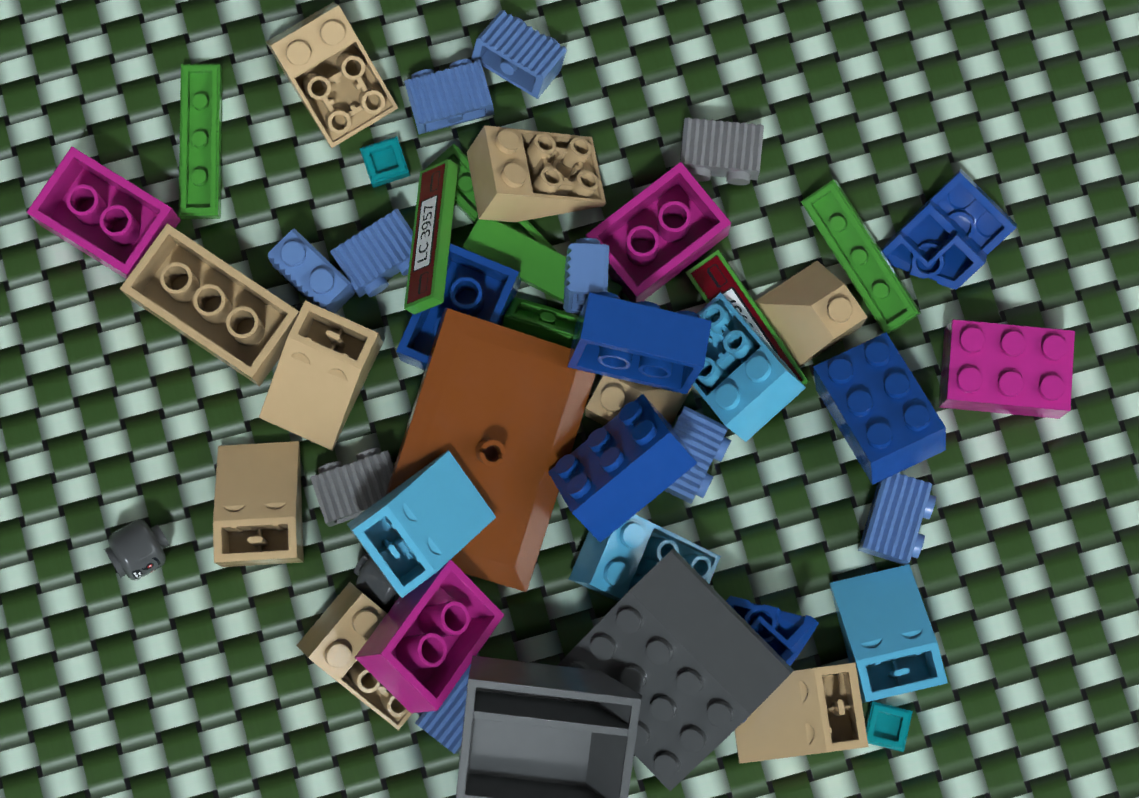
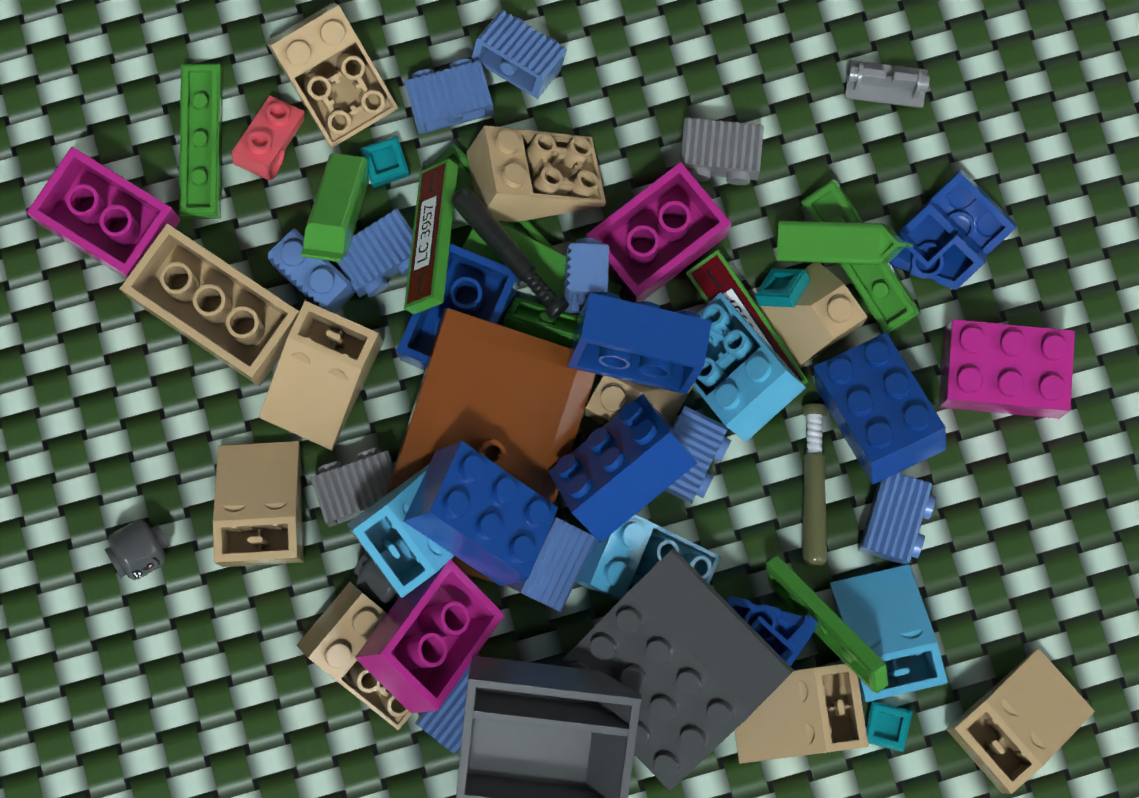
none -> coral plate [232,95,305,181]
none -> bright green piece [301,153,369,262]
none -> blue brick [403,441,558,586]
none -> pearl dark grey piece [451,187,569,319]
none -> medium blue brick [508,517,596,612]
none -> teal tile [755,268,810,308]
none -> bright green tile [766,555,888,693]
none -> bright green piece [777,221,913,265]
none -> olive piece [802,403,827,566]
none -> light grey hinge [845,60,930,108]
none -> tan slope [946,648,1095,794]

